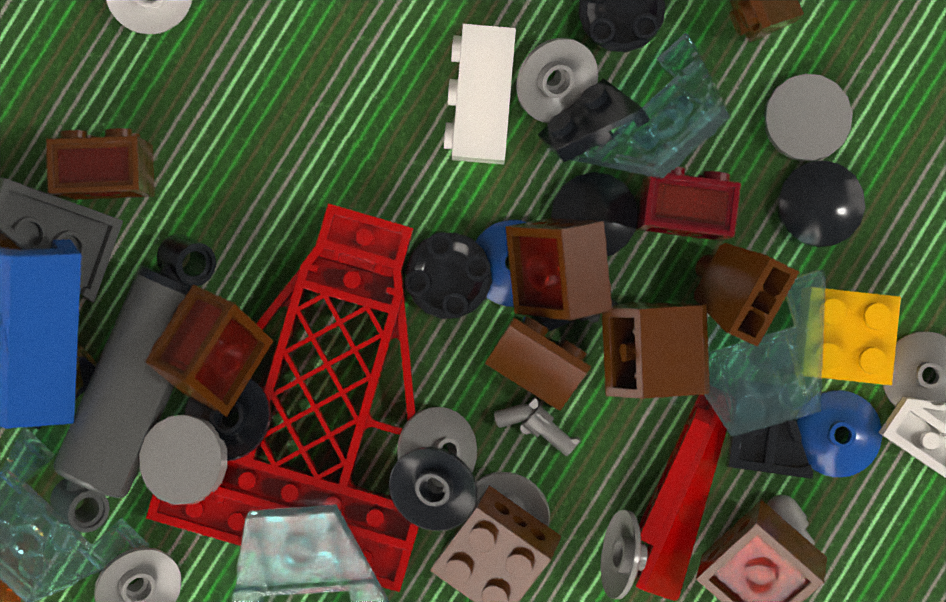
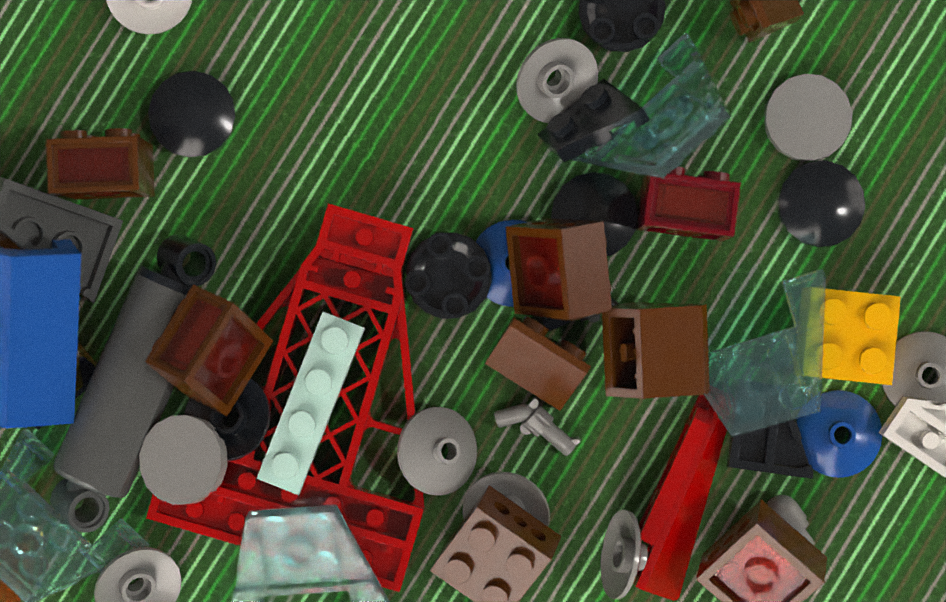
black dish [389,447,477,531] -> none
white brick [444,24,516,164] -> none
reddish brown torso [694,243,800,347] -> none
none -> black dish [148,71,236,158]
none -> light aqua plate [256,312,365,495]

